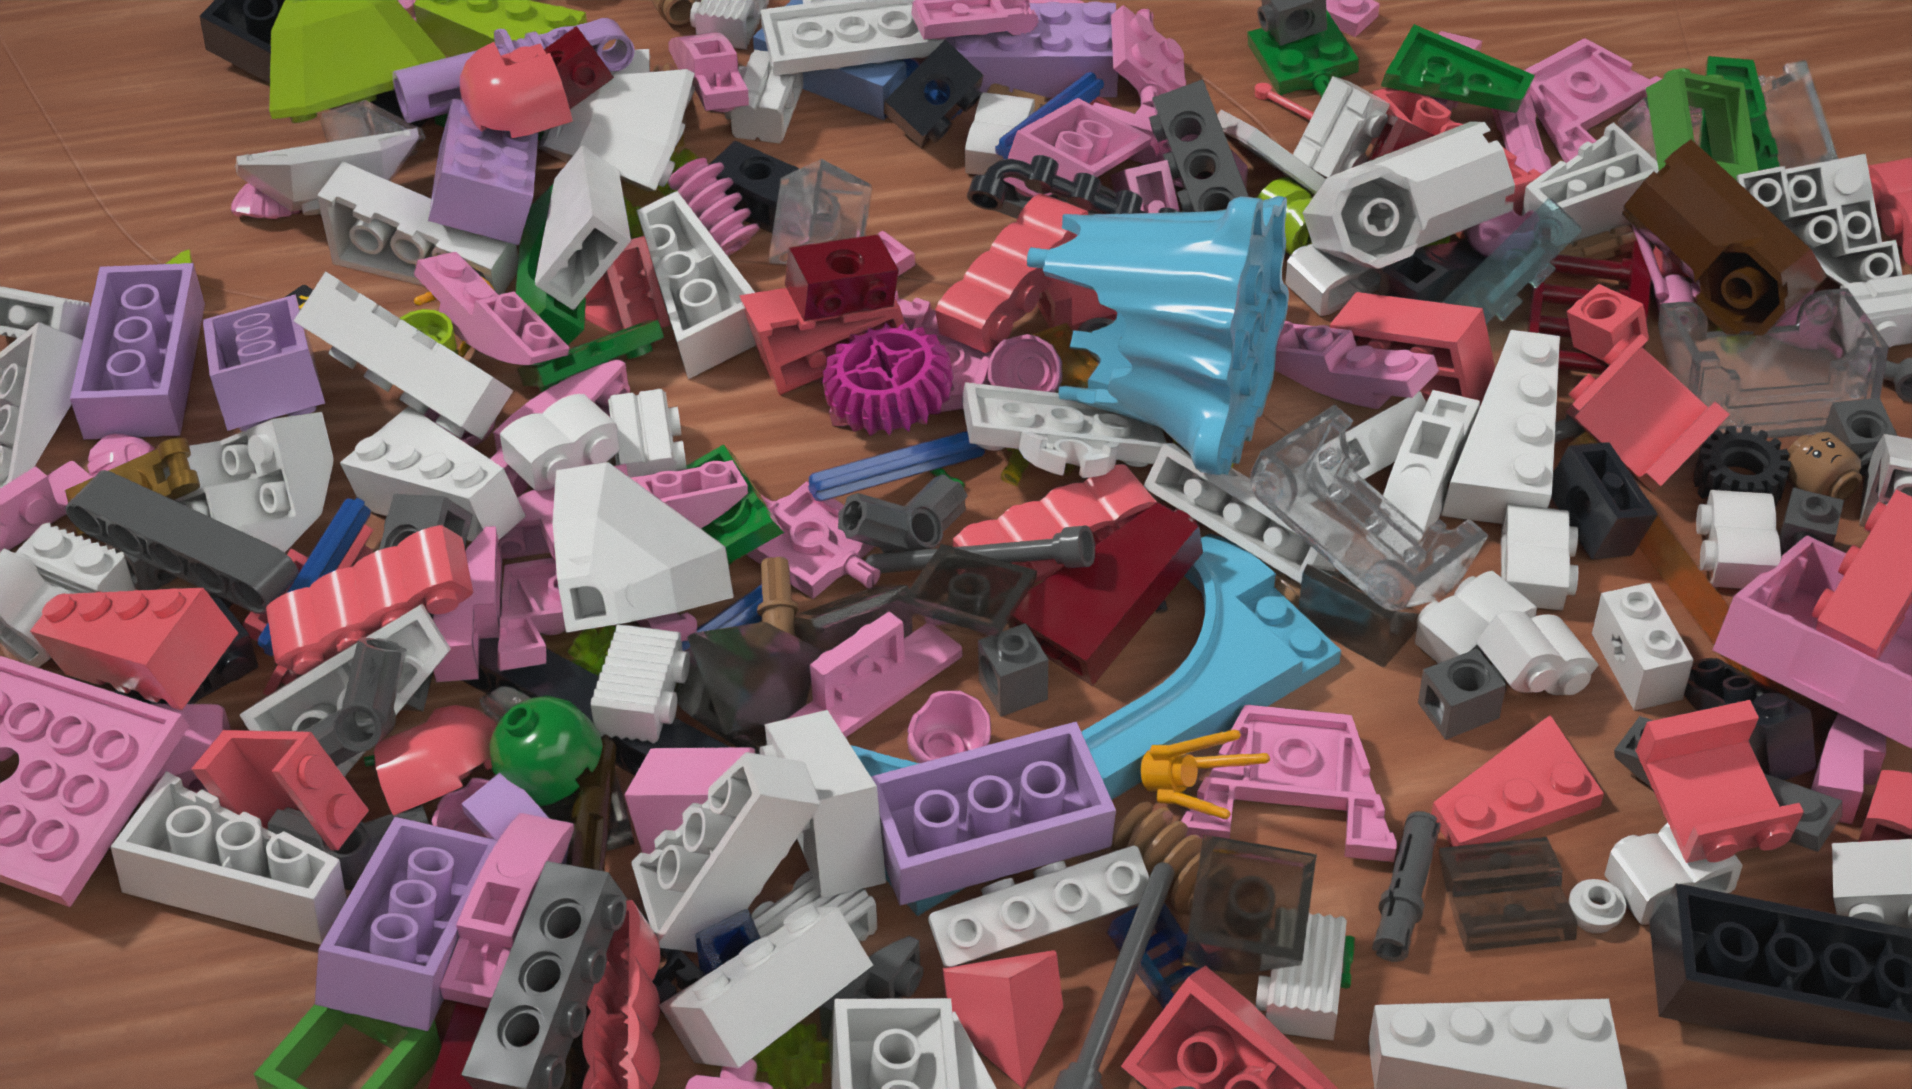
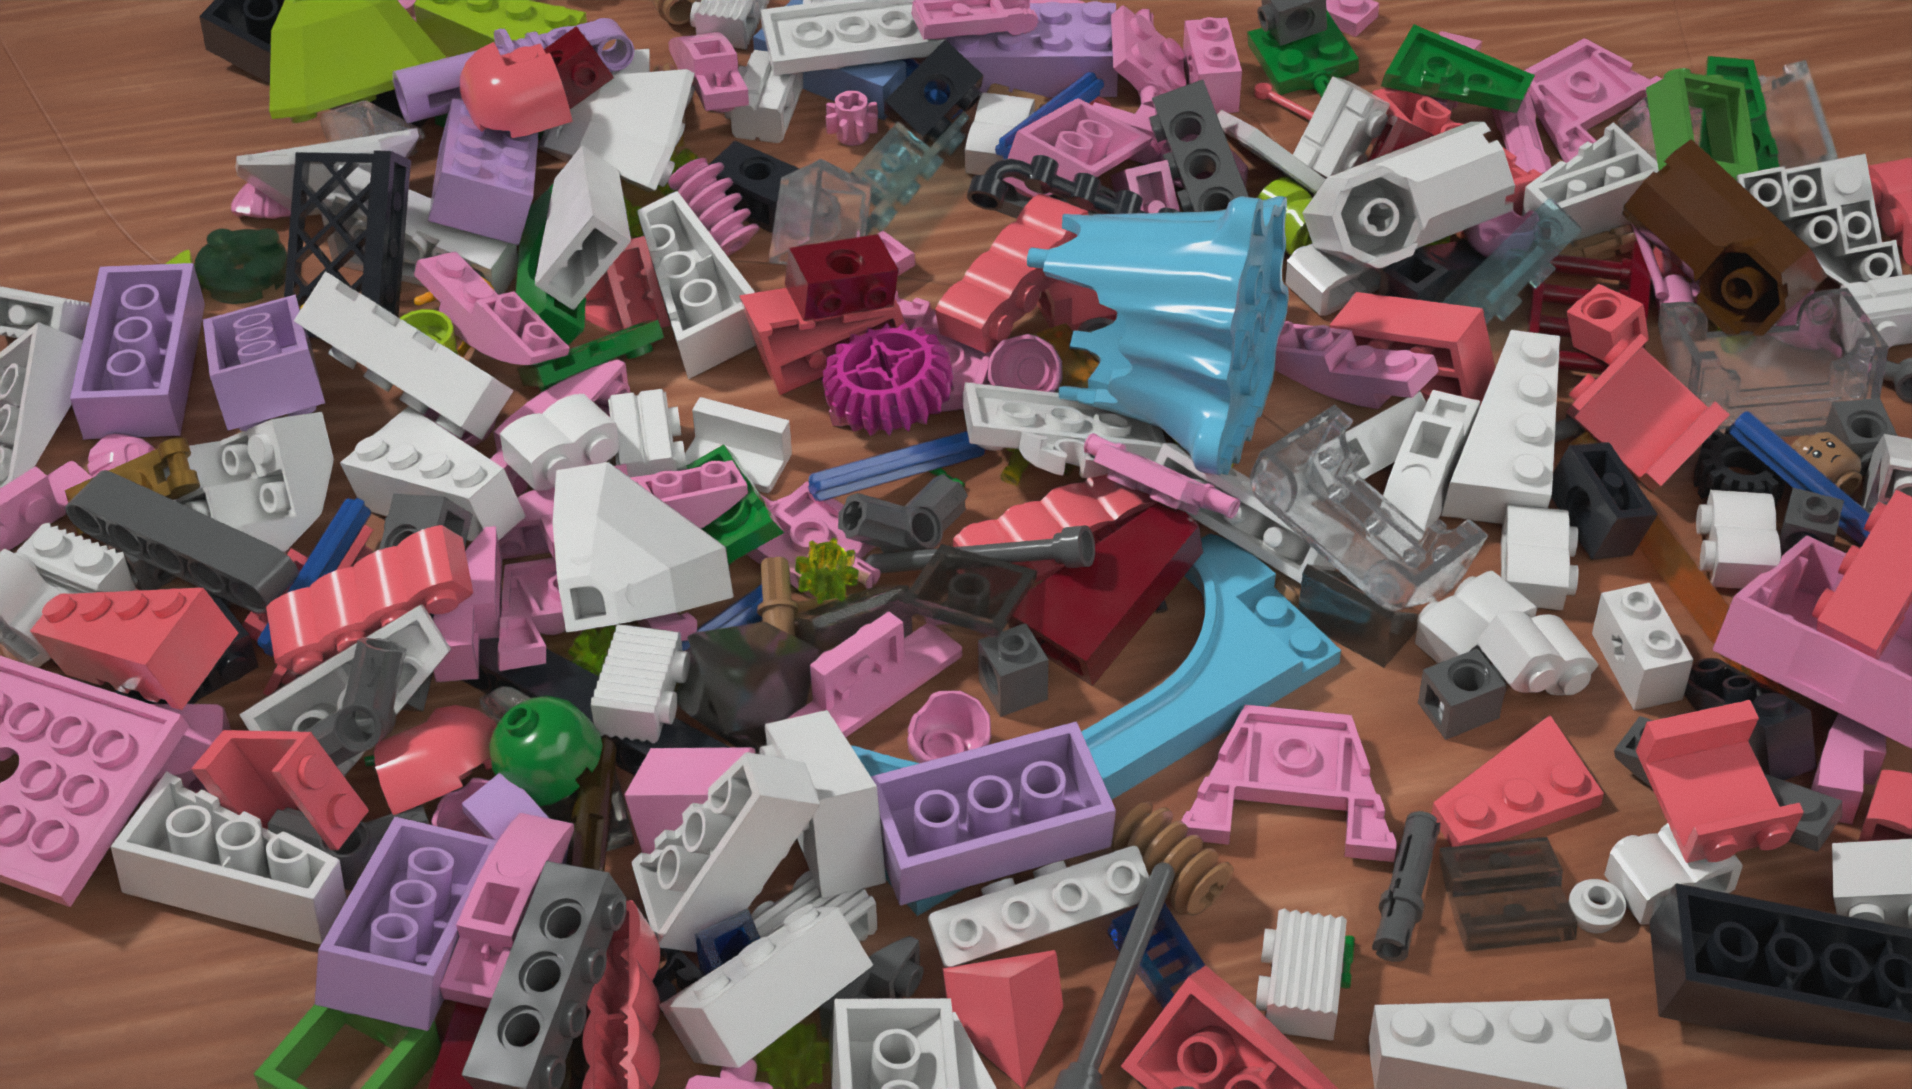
light orange plant [1141,729,1270,819] -> none
clear smoke slope [1181,834,1317,975] -> none
none -> clear green plate [194,228,287,304]
none -> black fence [284,150,411,339]
none -> white panel [685,397,792,493]
none -> clear neon green gear [795,538,859,604]
none -> bright pink gear [826,91,878,146]
none -> clear light blue bracket [845,112,970,237]
none -> bright pink plate [1084,433,1240,519]
none -> bright pink brick [1183,17,1242,114]
none -> blue axle [1728,411,1870,547]

